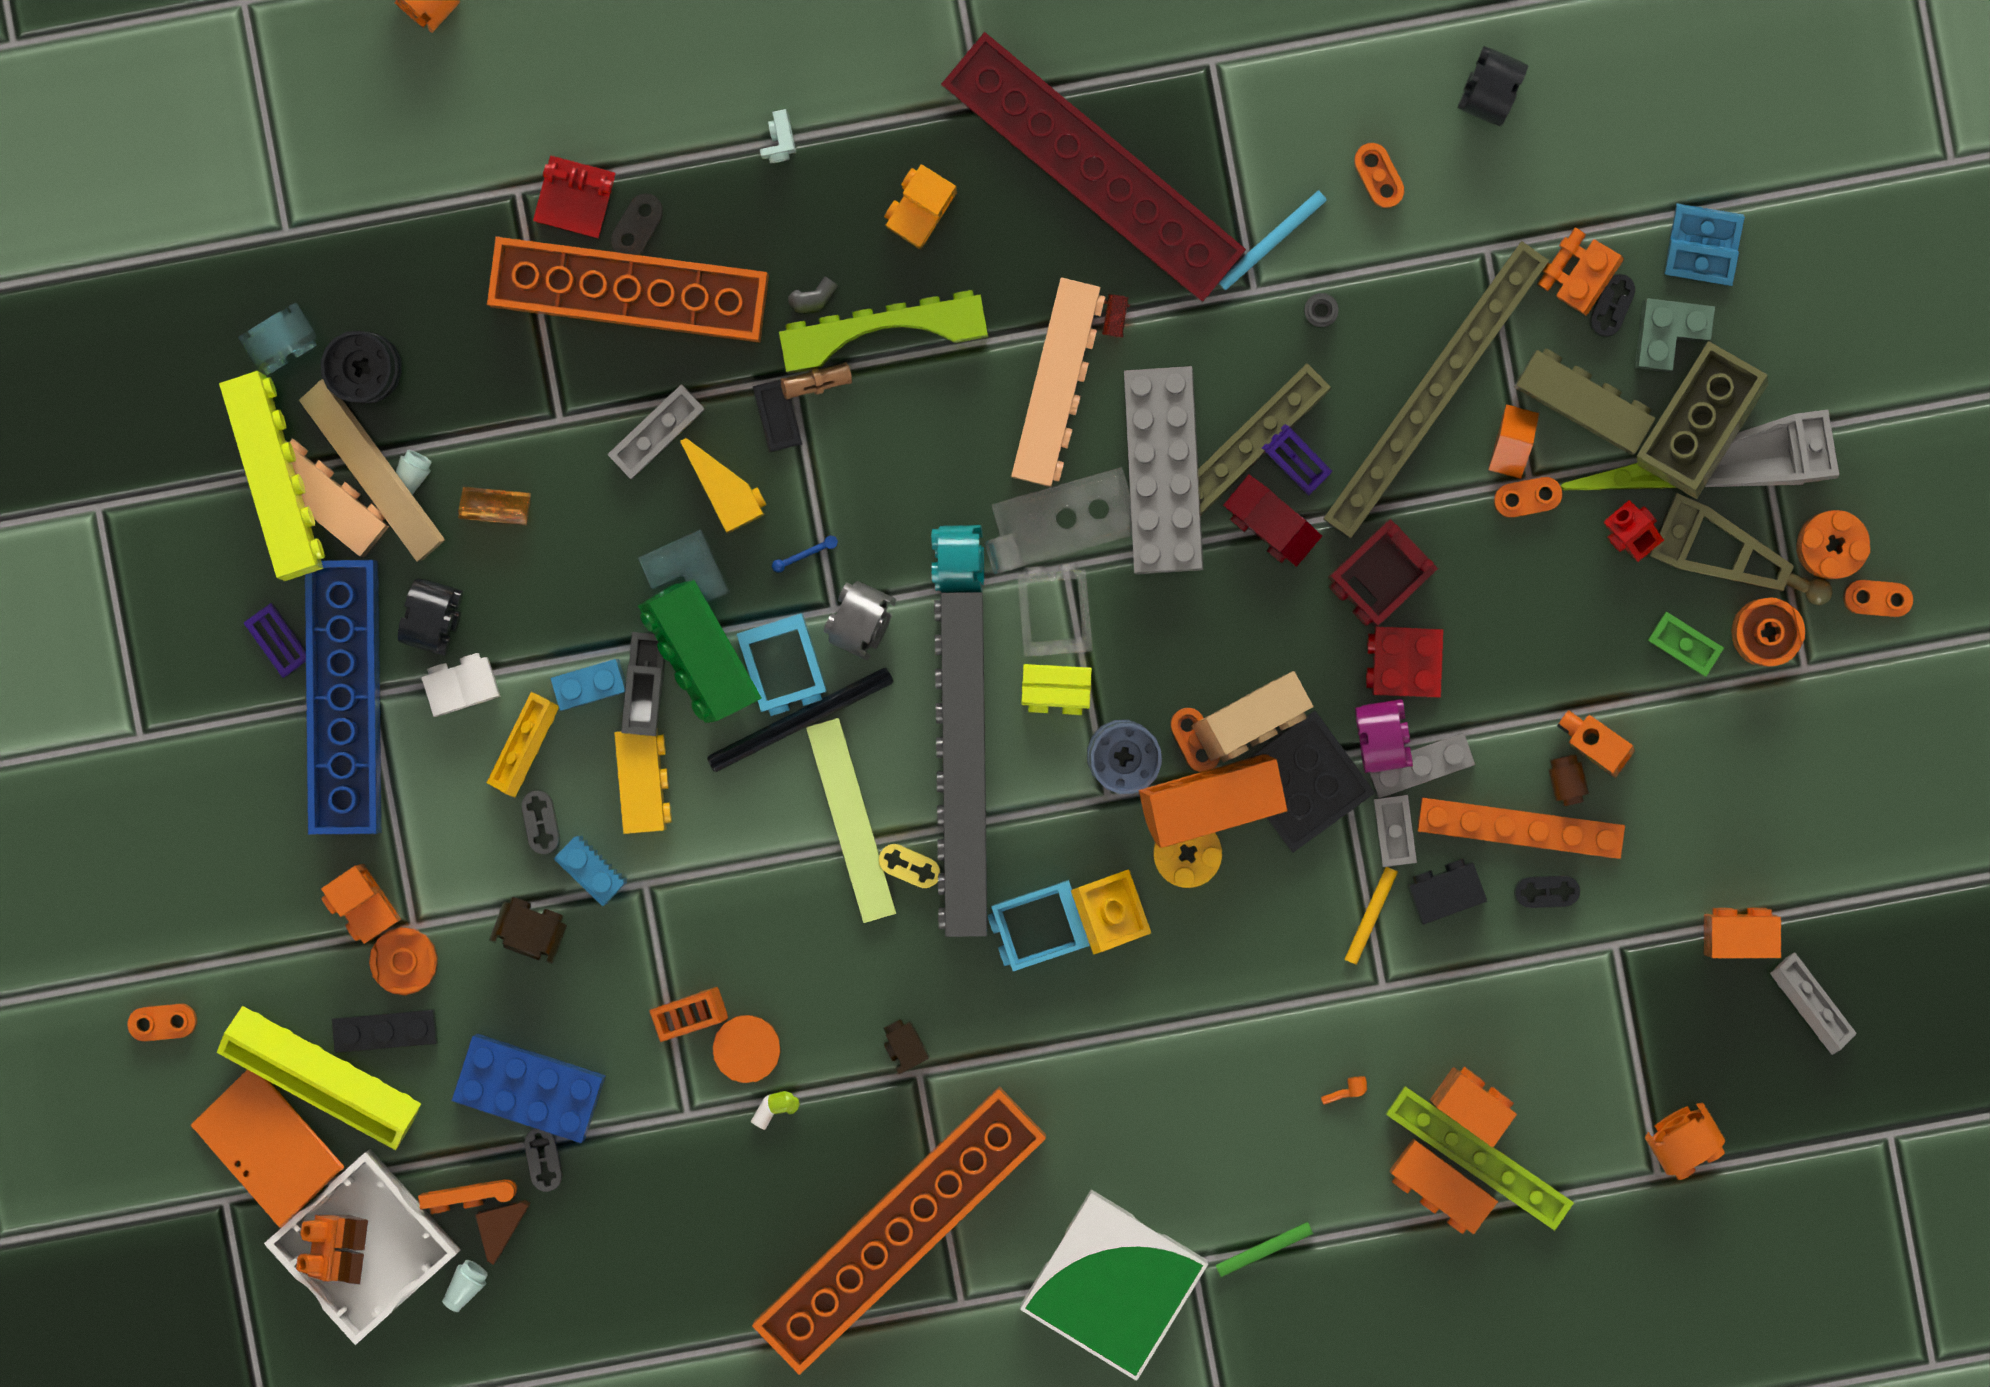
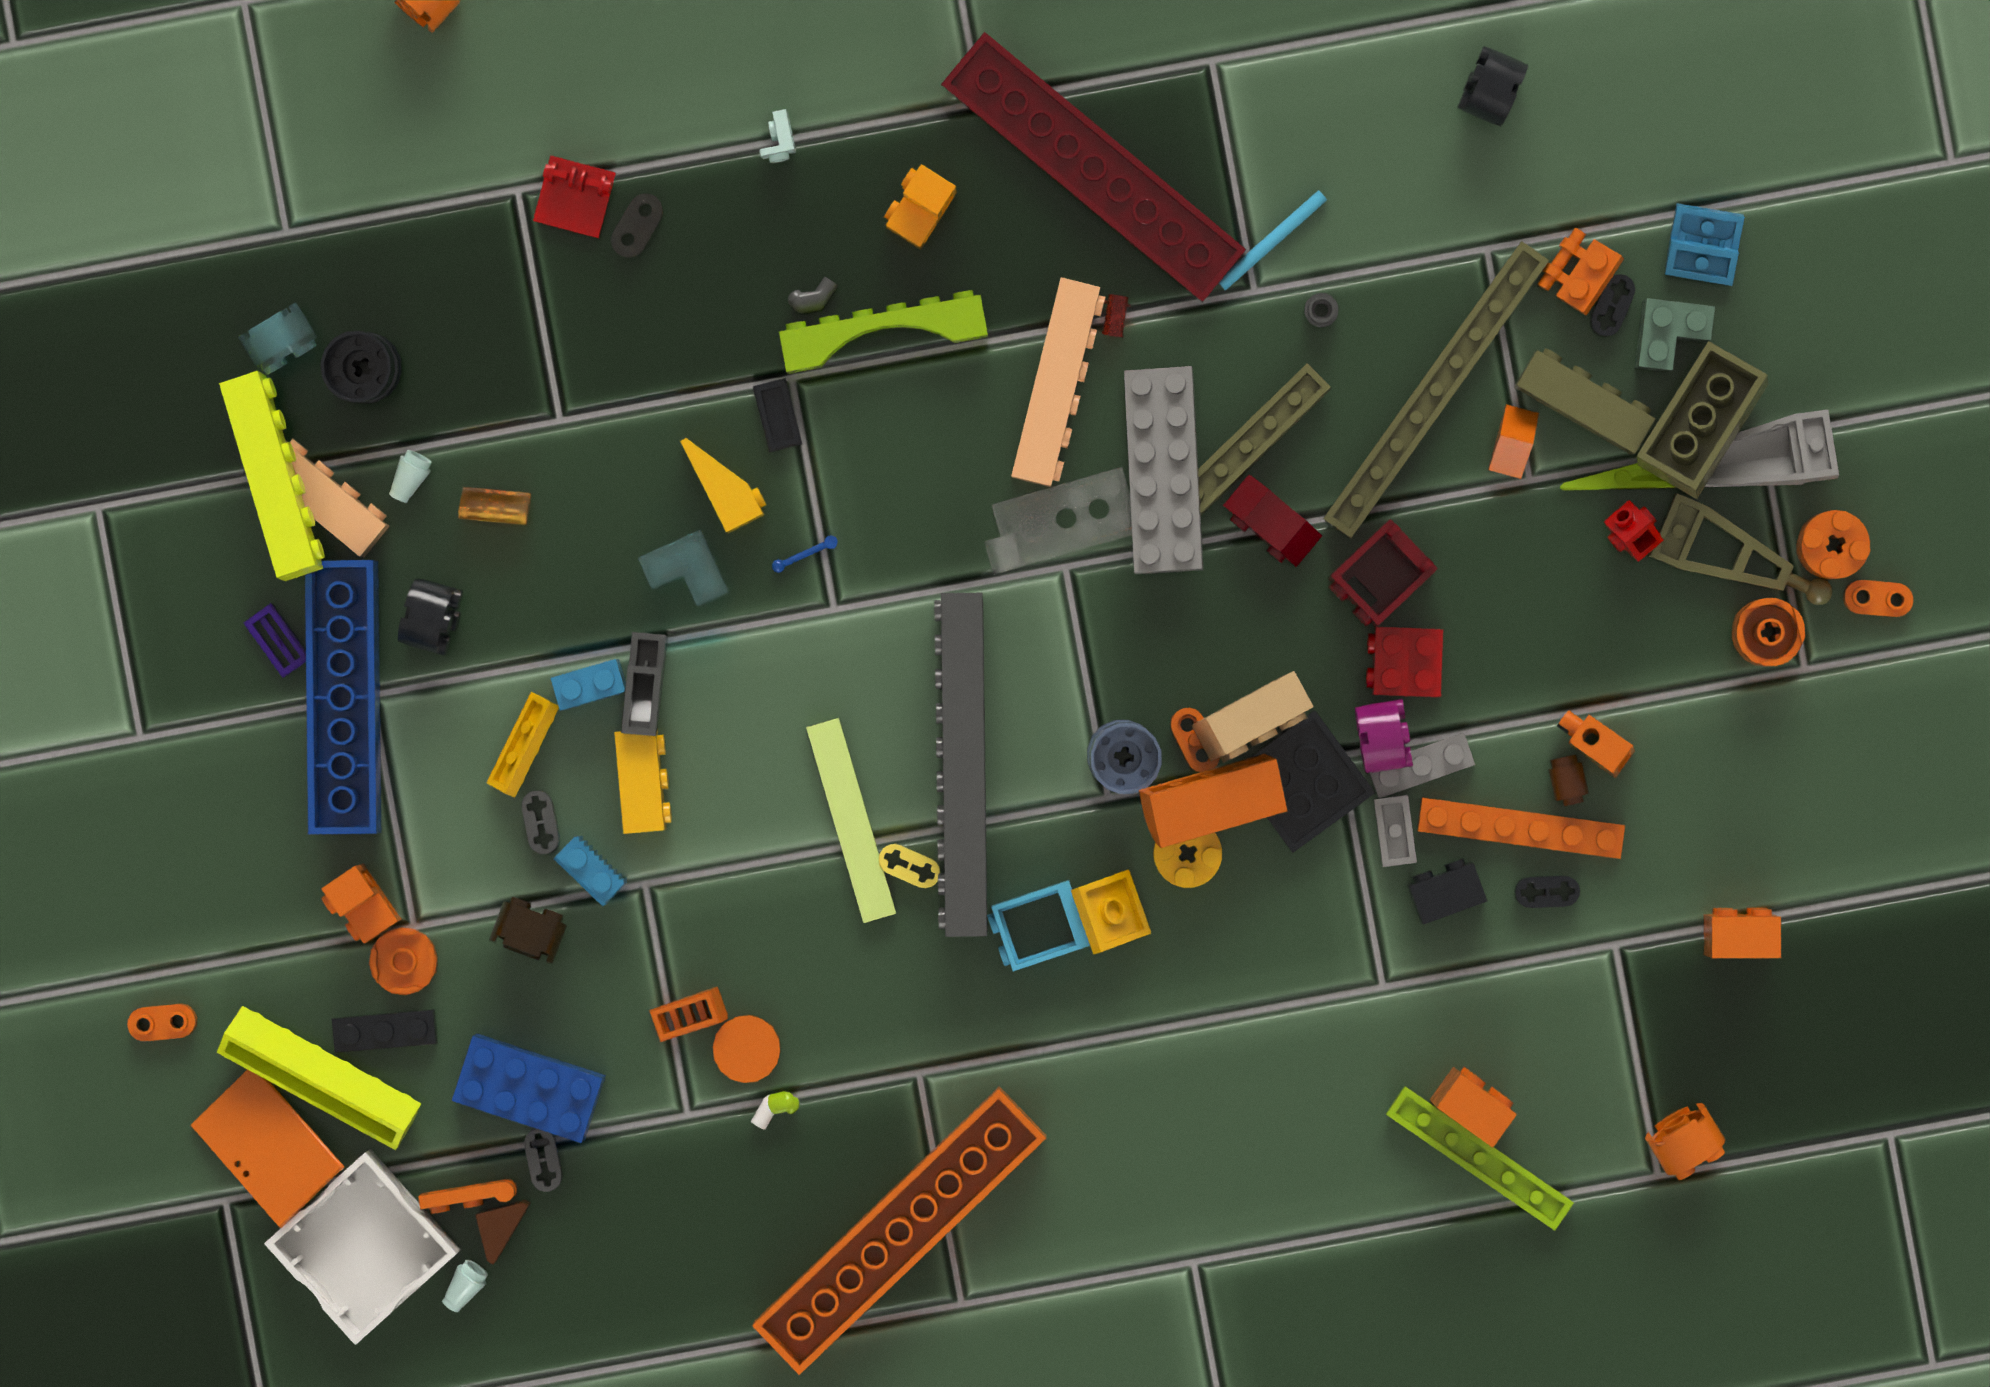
orange hips [296,1215,368,1284] -> none
tan tile [299,379,445,562] -> none
white brick [421,653,501,717] -> none
orange brick [487,237,769,343] -> none
light grey plate [607,384,705,480] -> none
green slope [638,580,762,723] -> none
black axle [707,668,894,772] -> none
medium azure window [737,613,827,716] -> none
medium nougat pin [781,362,852,400] -> none
flat silver brick [824,581,896,660] -> none
dark brown brick [883,1019,930,1075] -> none
teal brick [931,525,984,593] -> none
clear window [1017,563,1092,657] -> none
green tile [1020,1189,1208,1381] -> none
neon yellow brick [1021,664,1092,715] -> none
bright green bar [1216,1222,1313,1277] -> none
dark purple tile [1262,424,1333,496] -> none
orange hand [1321,1076,1367,1105] -> none
yellow bar [1345,867,1398,965] -> none
orange plate [1354,143,1404,208] -> none
orange brick [1389,1138,1498,1234] -> none
orange plate [1494,477,1562,518] -> none
bright green plate [1647,612,1724,677] -> none
light grey plate [1770,952,1857,1055] -> none

